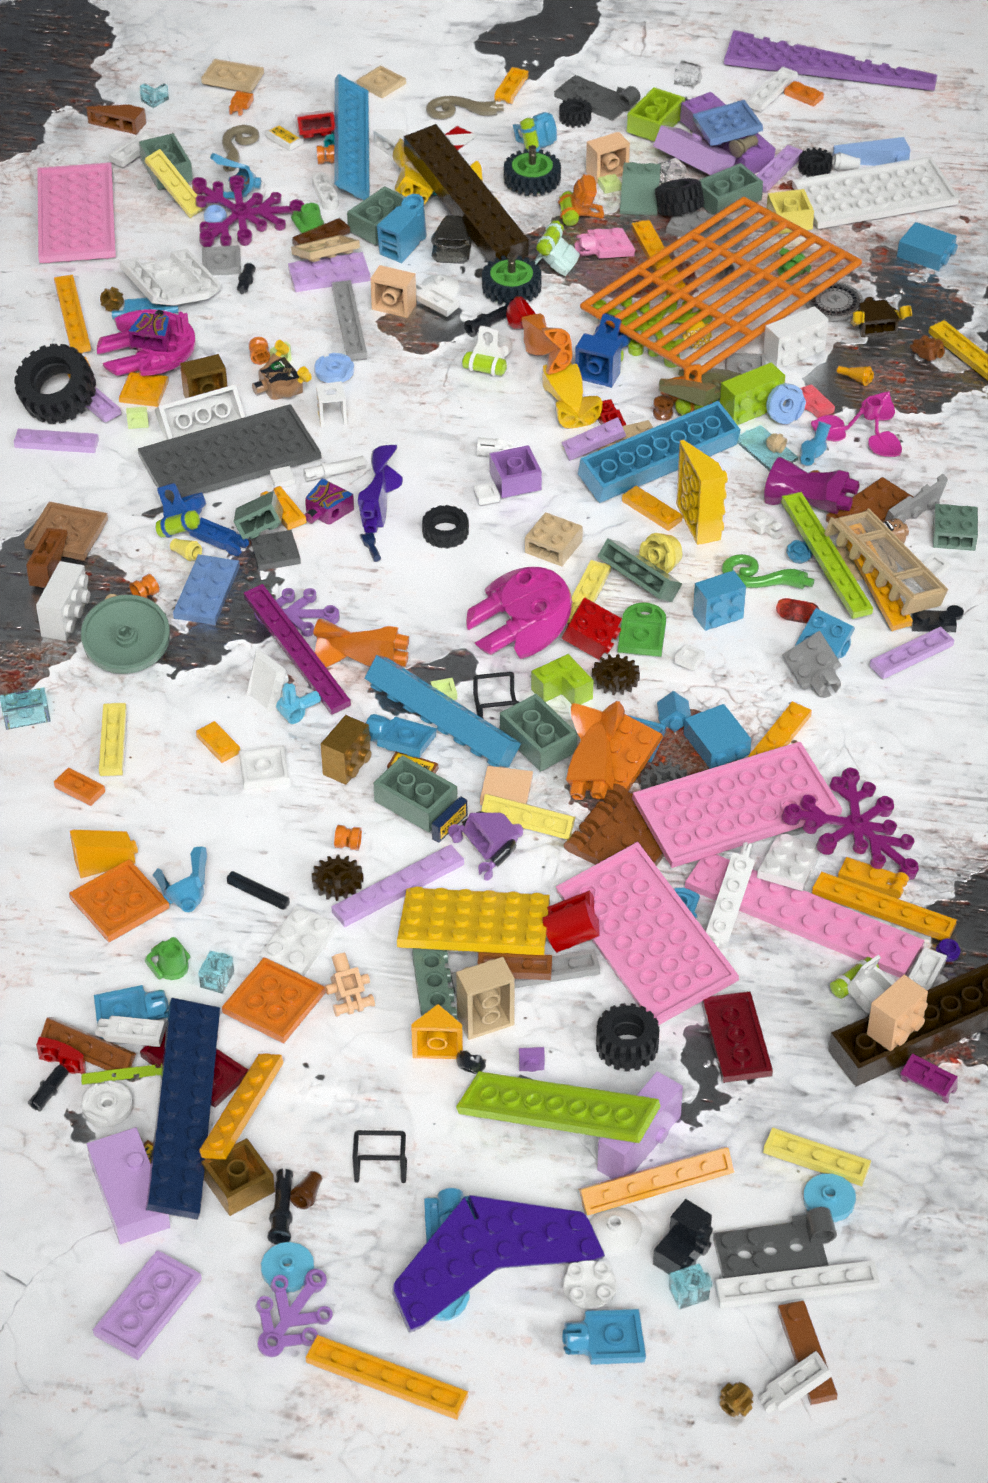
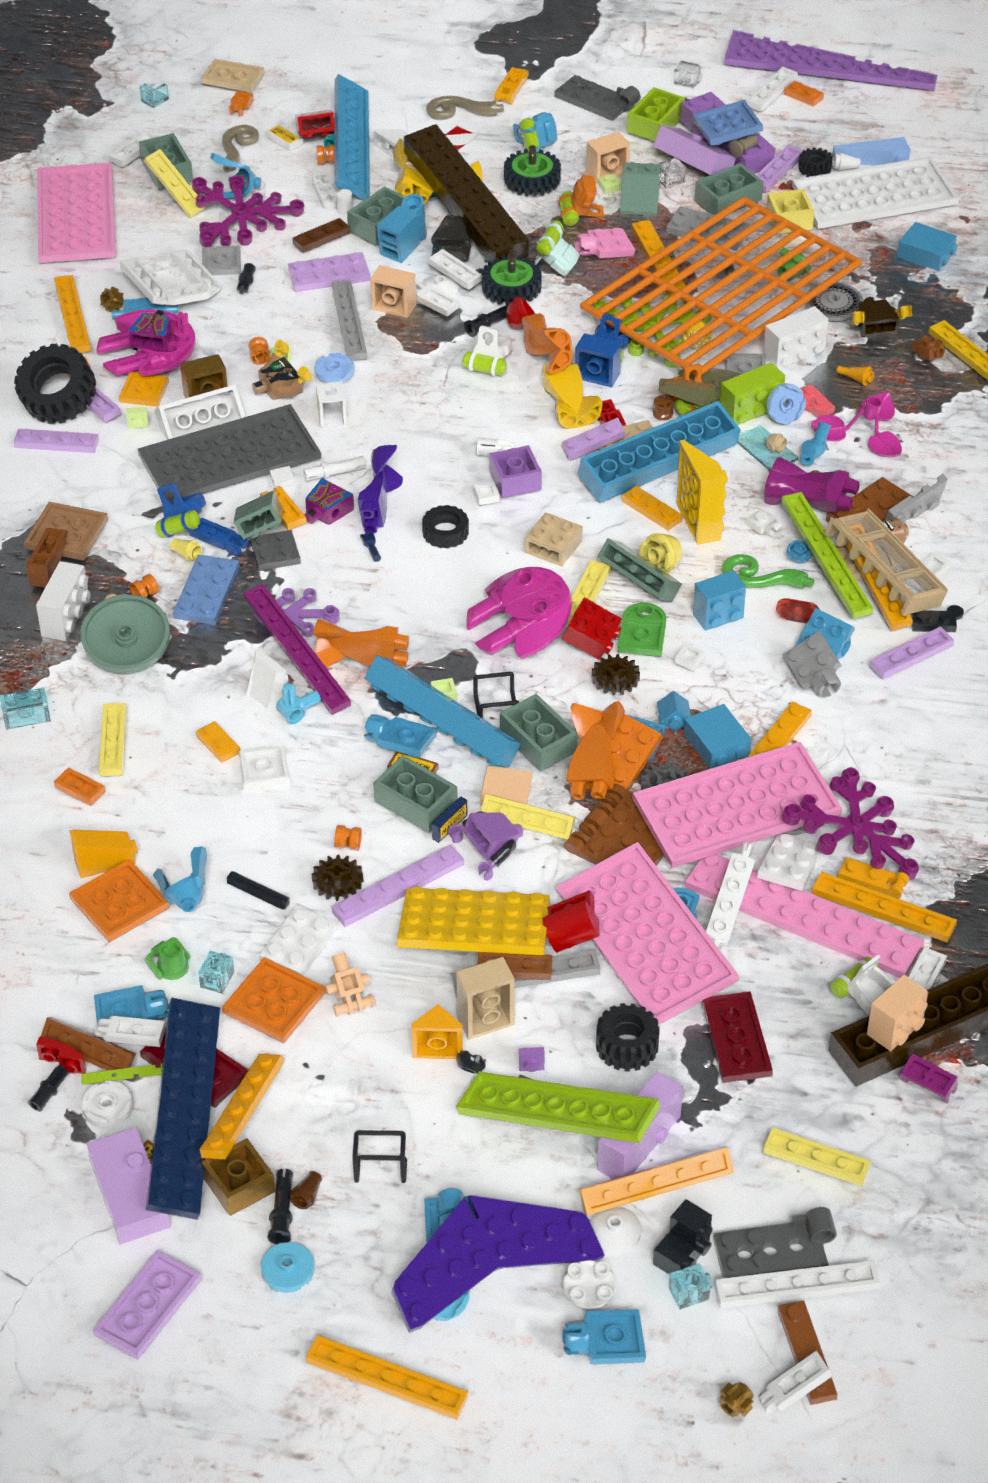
dark orange slope [87,104,146,135] -> none
light blue plate [203,205,227,223] -> none
medium lavender plant [256,1269,333,1357] -> none
bright green piece [291,203,324,233] -> none
tan plate [291,235,360,262] -> none
pearl gold brick [321,714,372,785] -> none
tan tile [356,65,406,99] -> none
sand green brick [412,948,457,1020] -> none
lime brick [531,654,594,705] -> none
black tyre [559,97,592,128] -> none
black tyre [655,178,705,216] -> none
medium azure plate [803,1174,856,1222] -> none
sand green brick [933,504,978,551] -> none
dark purple plate [936,939,961,962] -> none
none -> white piece [336,189,353,215]
none -> white plate [429,249,482,290]

